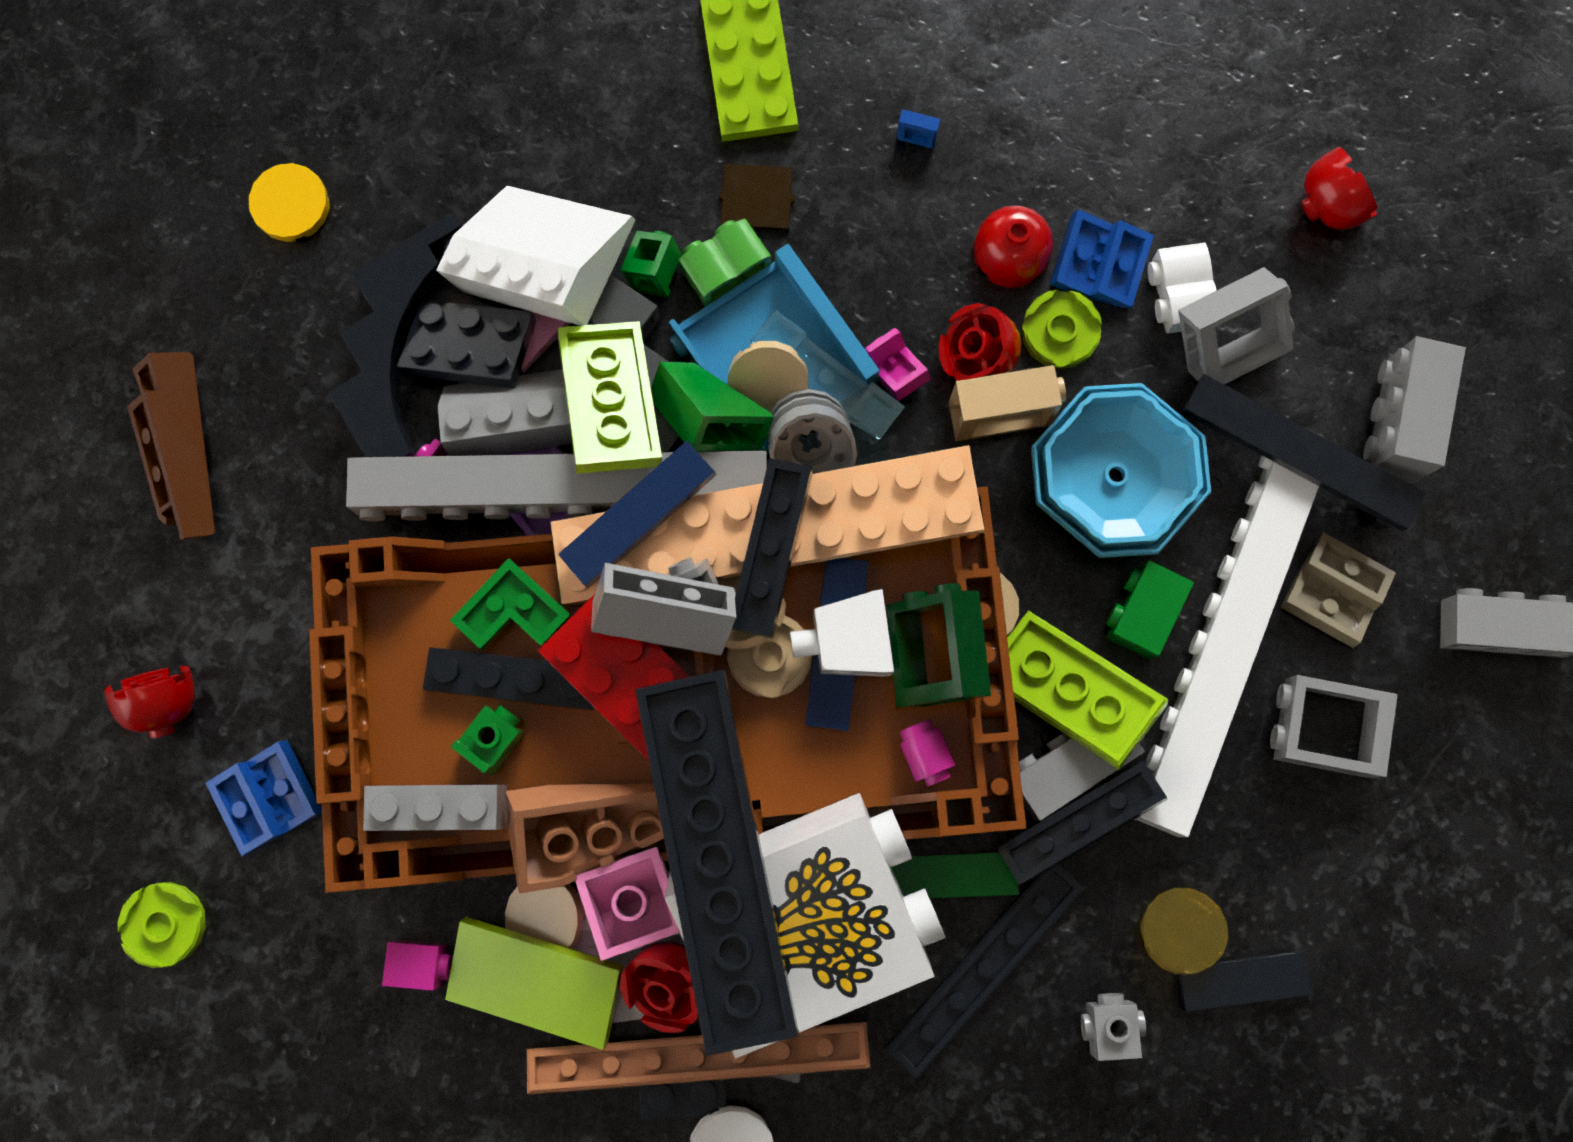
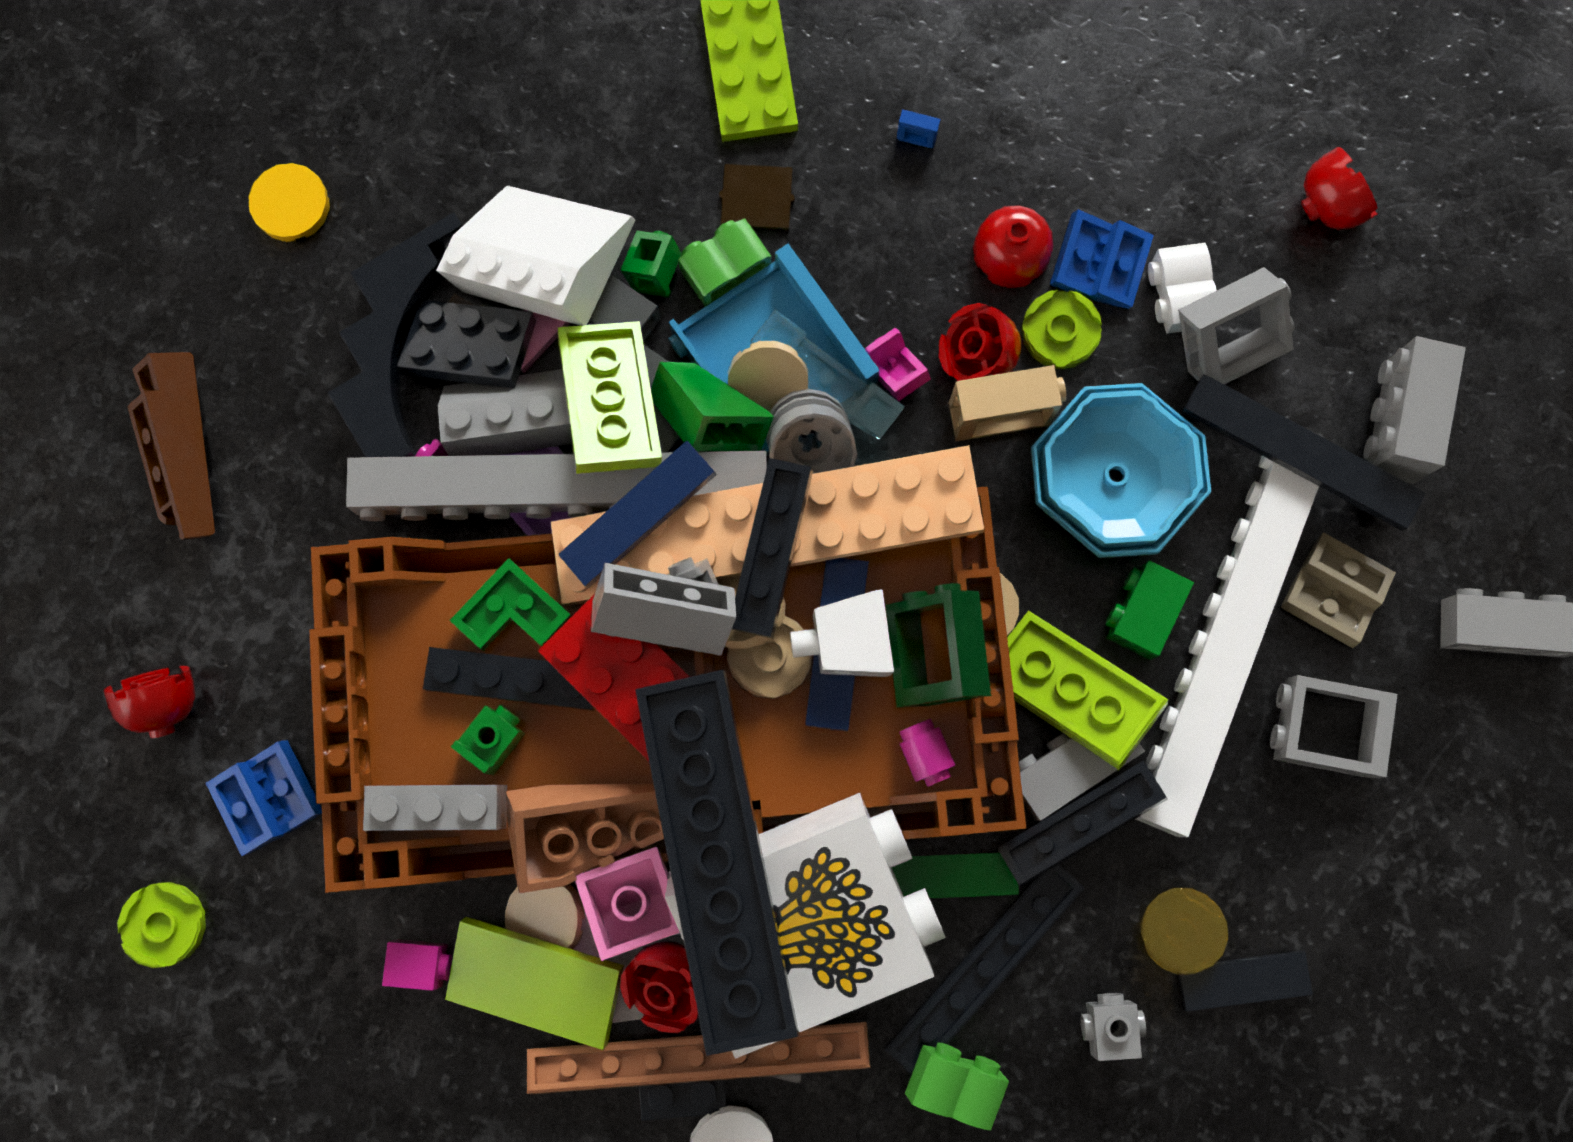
none -> bright green brick [905,1043,1009,1130]

